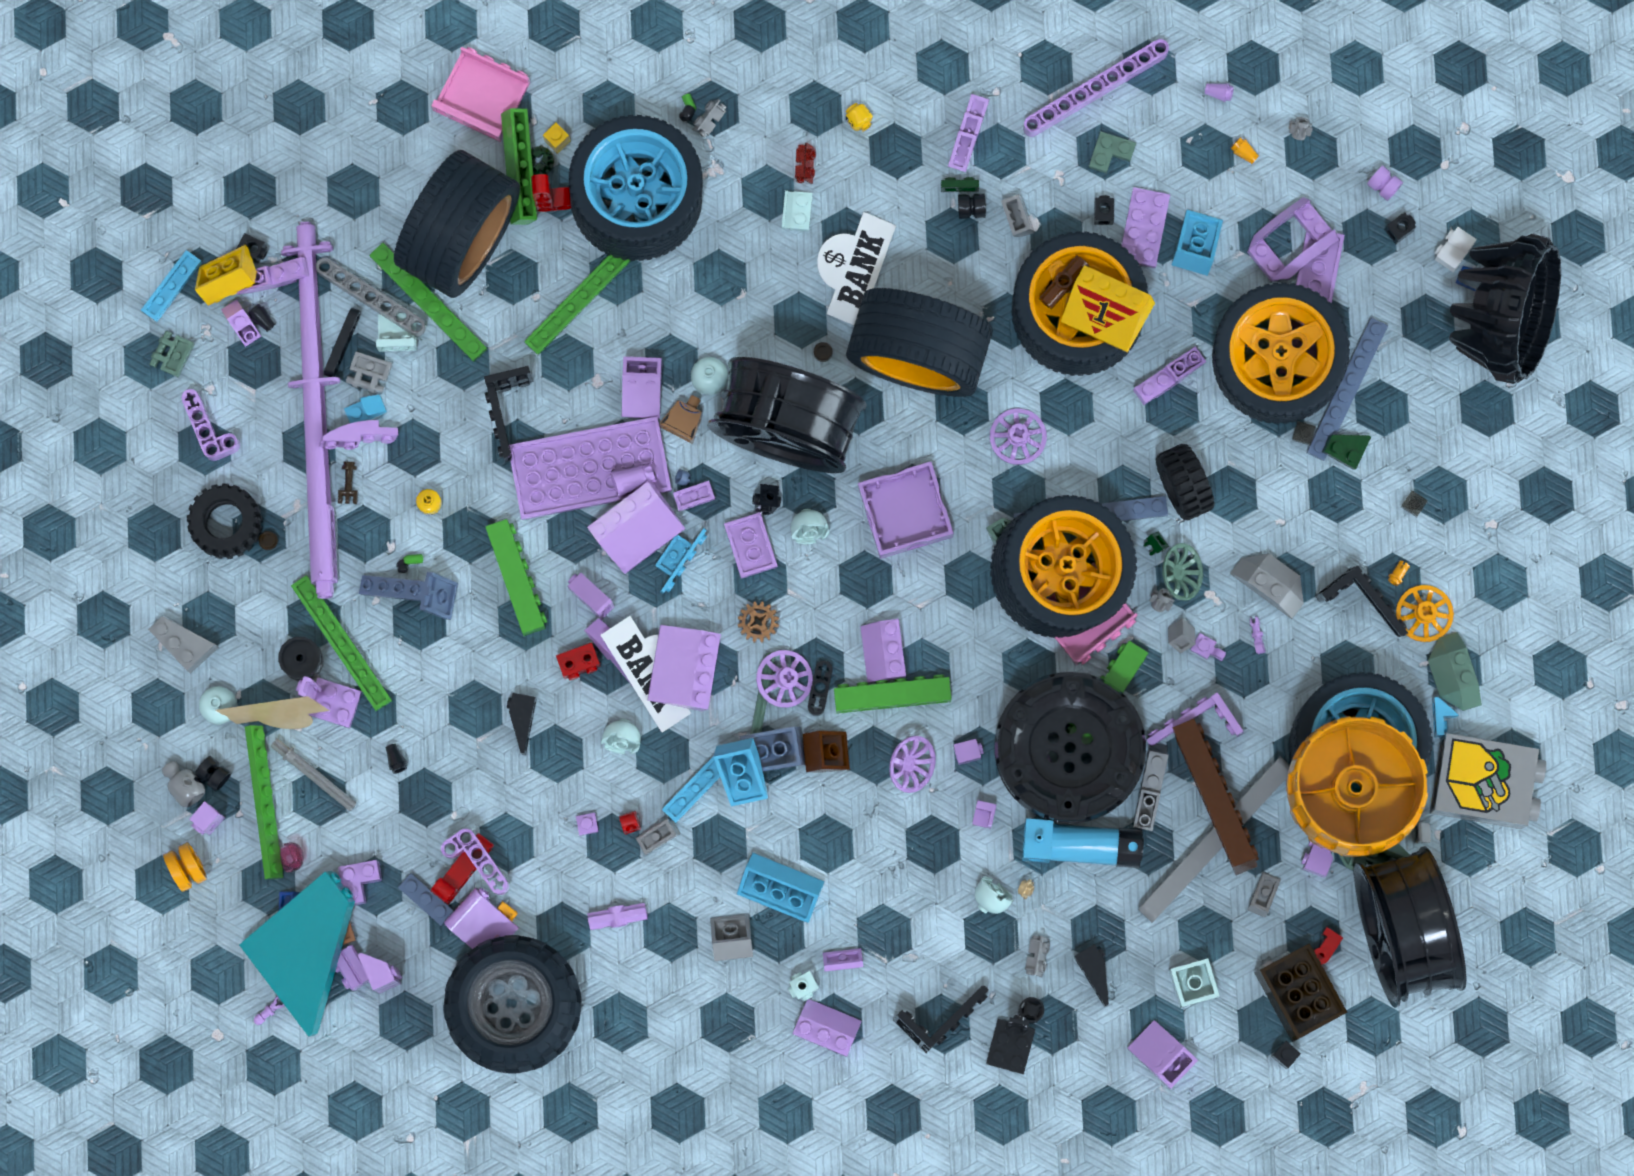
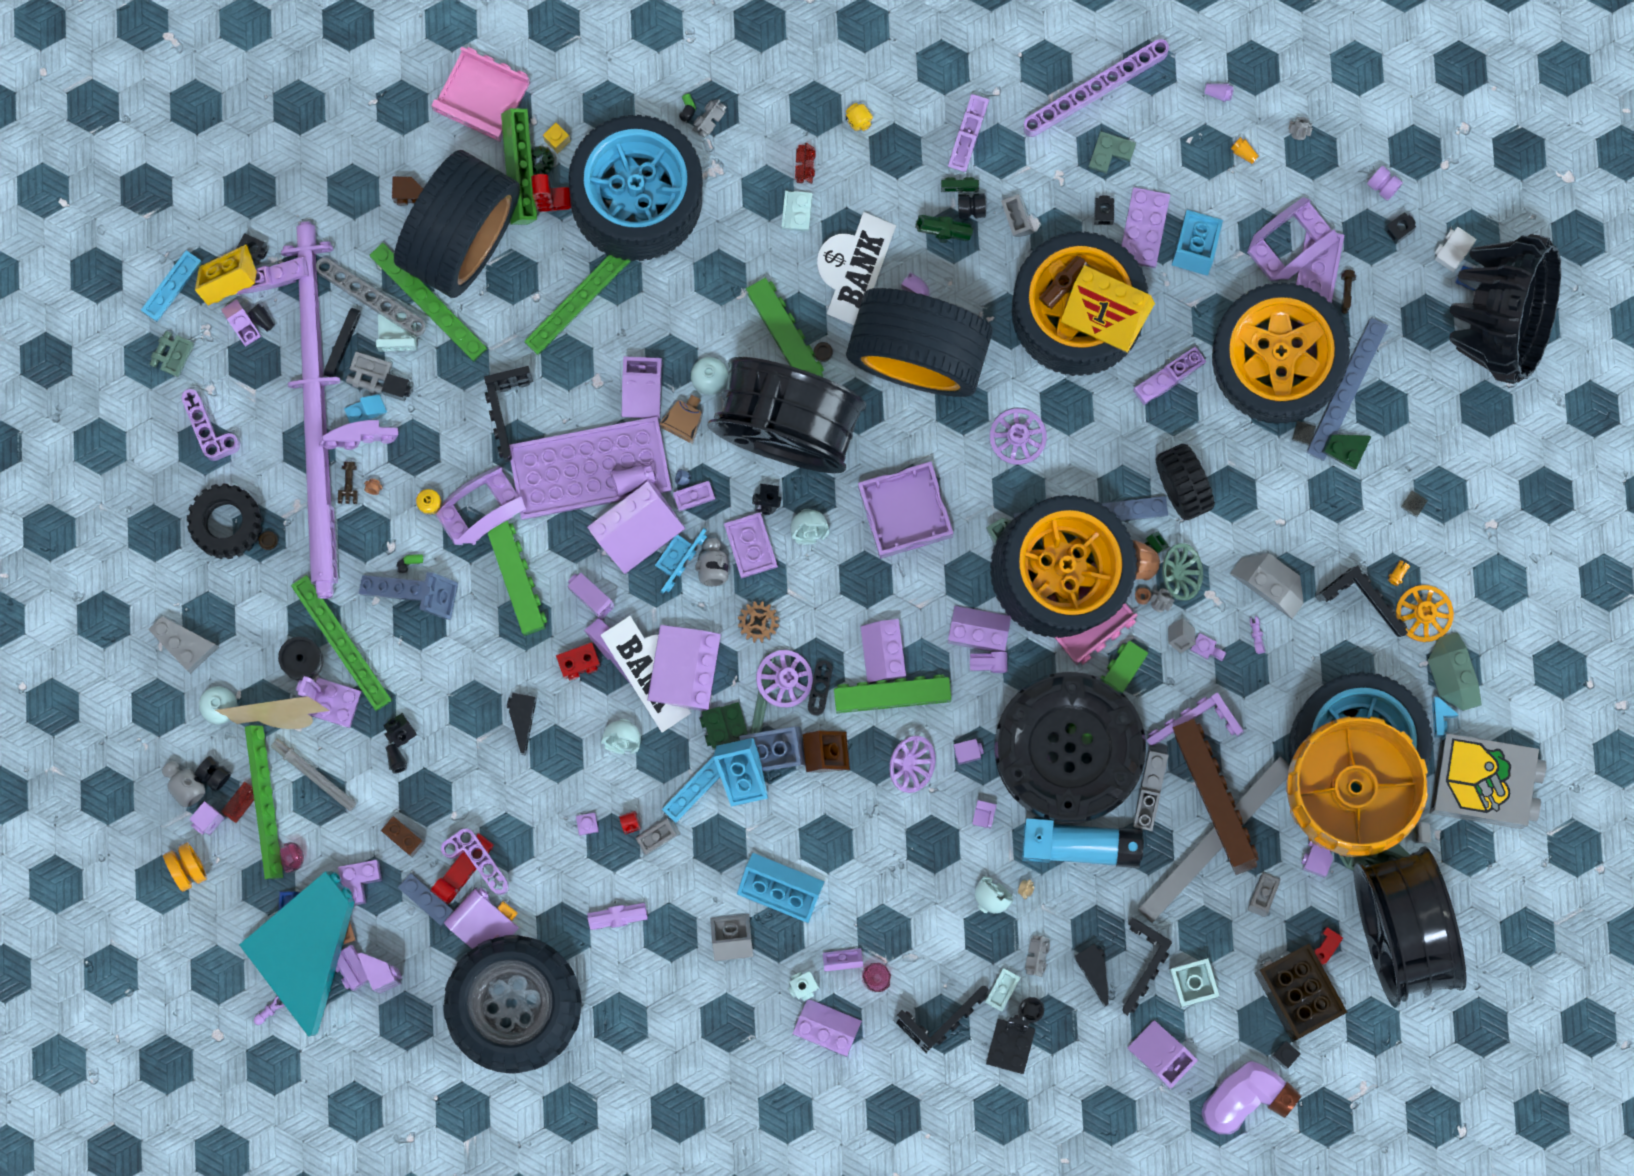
none -> clear red hinge [221,782,254,823]
none -> nougat plate [364,479,383,495]
none -> black brick [381,373,412,401]
none -> reddish brown brick [381,816,425,858]
none -> black brick [383,713,417,747]
none -> reddish brown slope [392,176,423,206]
none -> lavender wedge [436,466,526,545]
none -> light grey piece [695,538,729,587]
none -> dark green plate [699,702,748,750]
none -> bright green brick [746,277,824,377]
none -> clear pink hair [862,963,891,992]
none -> lavender brick [901,272,930,296]
none -> dark green piece [915,215,973,243]
none -> lavender slope [948,606,1011,652]
none -> lavender piece [970,652,1008,673]
none -> light aqua plate [985,968,1021,1012]
none -> black bracket [1123,917,1172,1016]
none -> nougat hair [1133,540,1160,580]
none -> nougat hinge [1135,588,1151,605]
none -> lavender piece [1202,1061,1302,1134]
none -> dark brown hinge [1341,270,1356,314]

